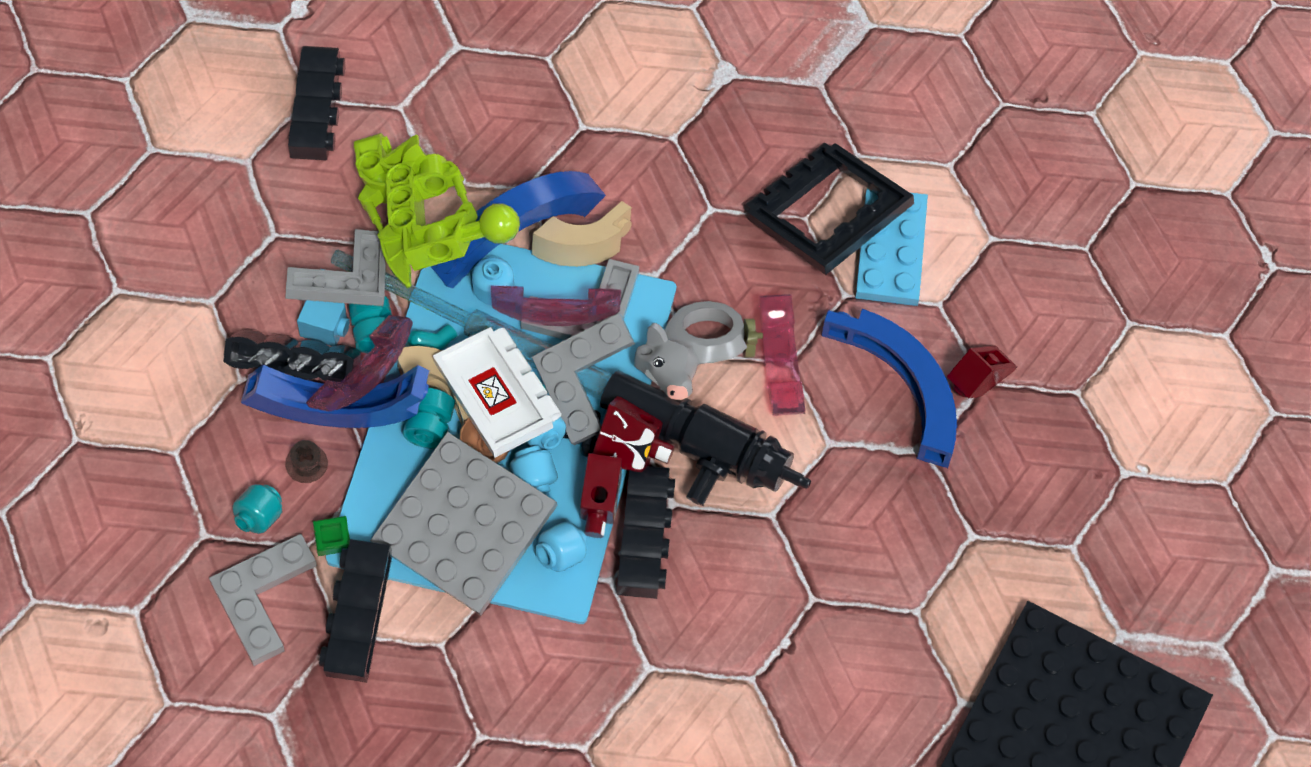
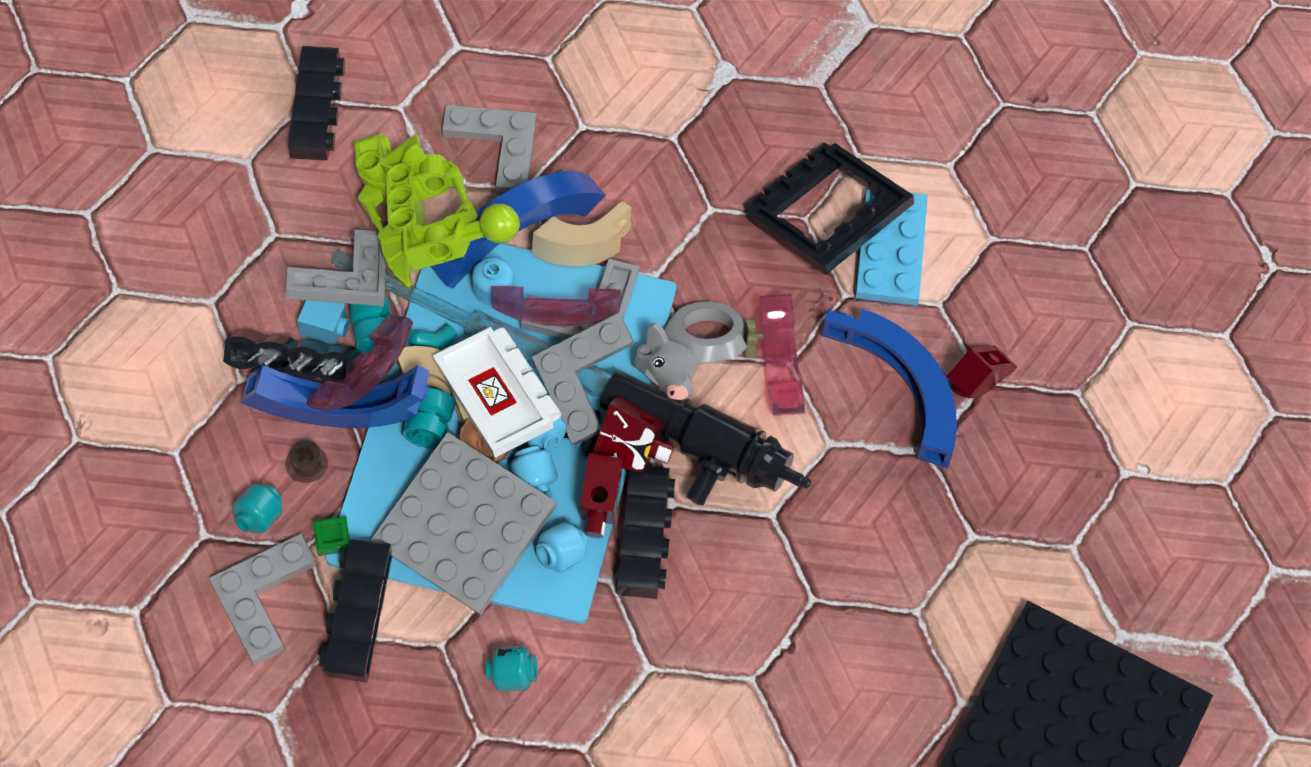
none -> light grey plate [442,105,537,194]
none -> teal head [486,646,538,692]

